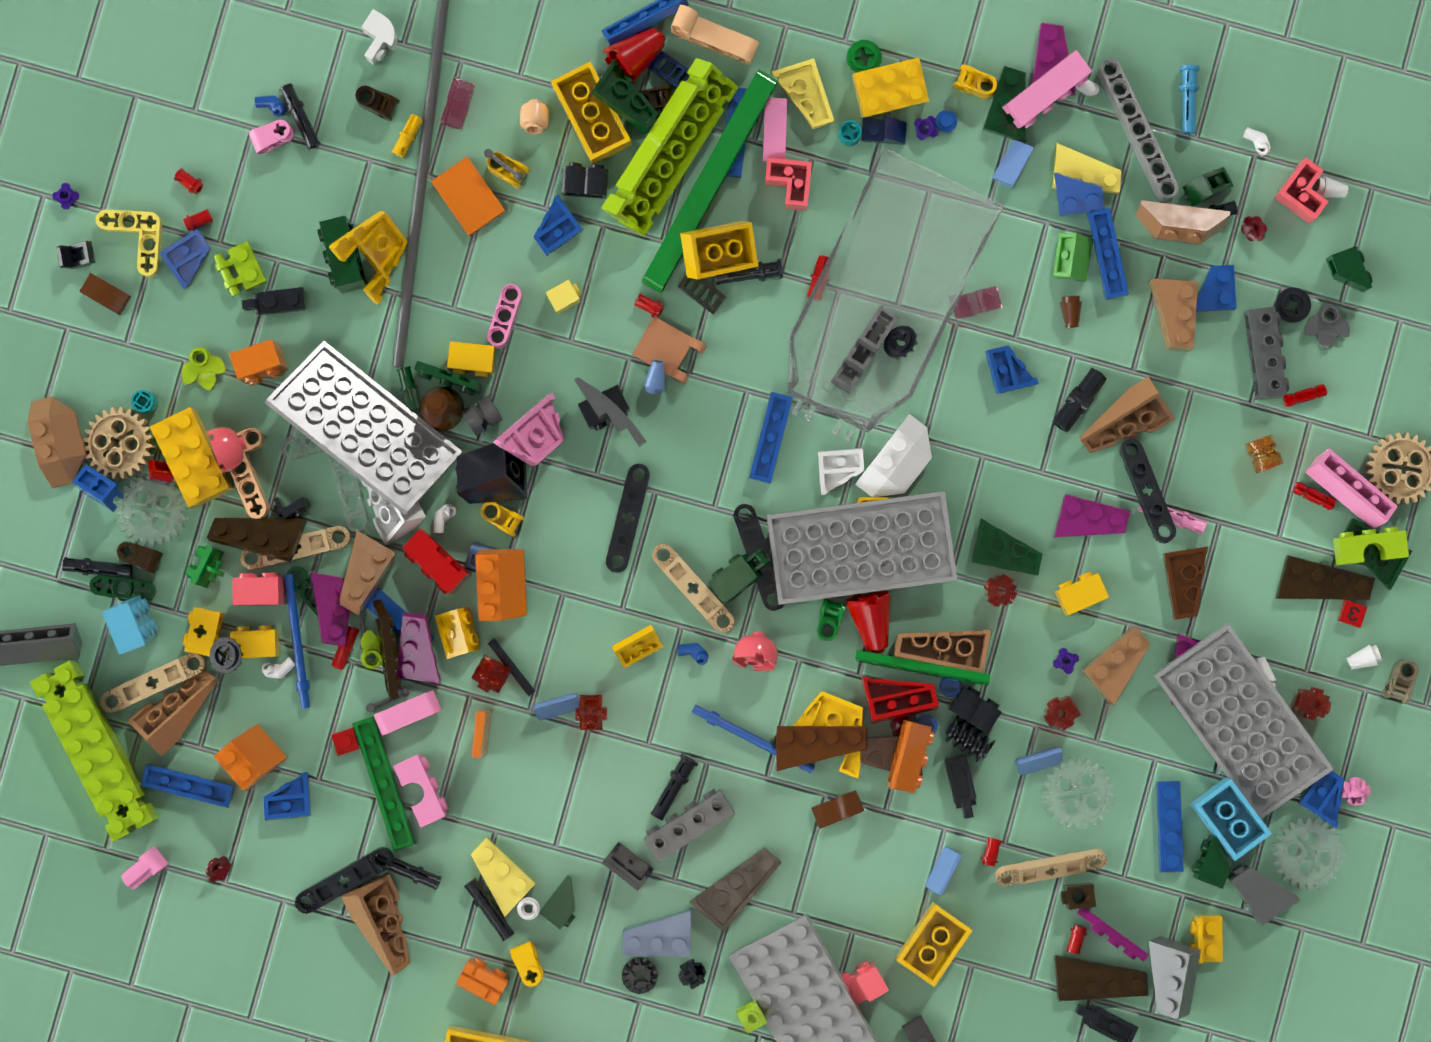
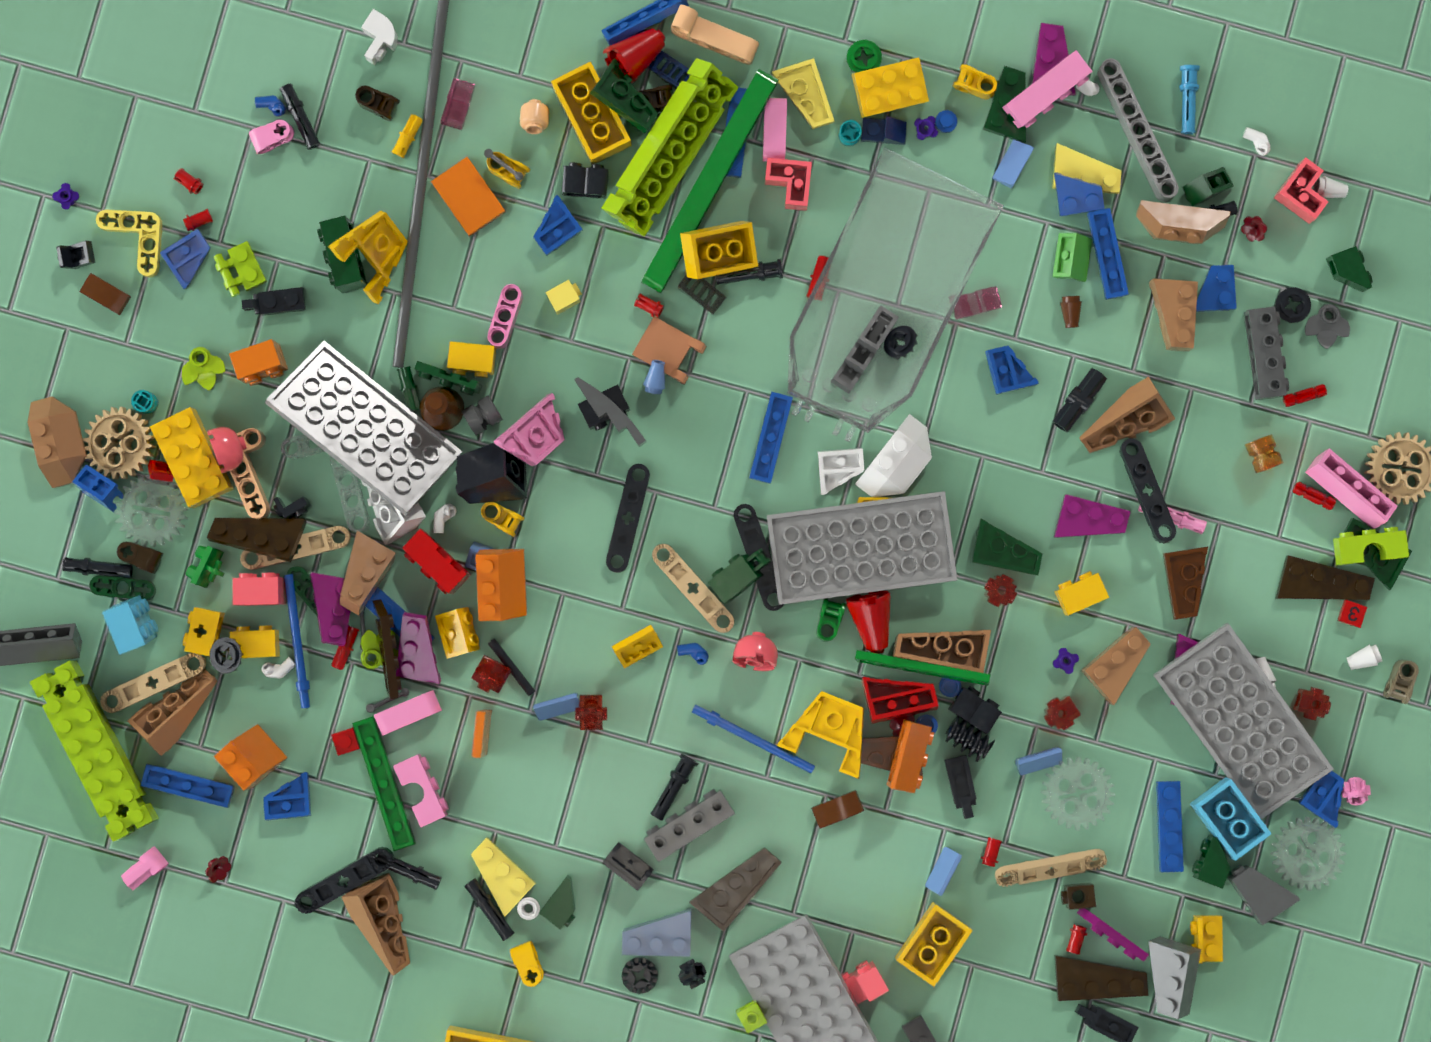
orange brick [456,957,510,1005] -> none
reddish brown wing [776,726,867,772] -> none

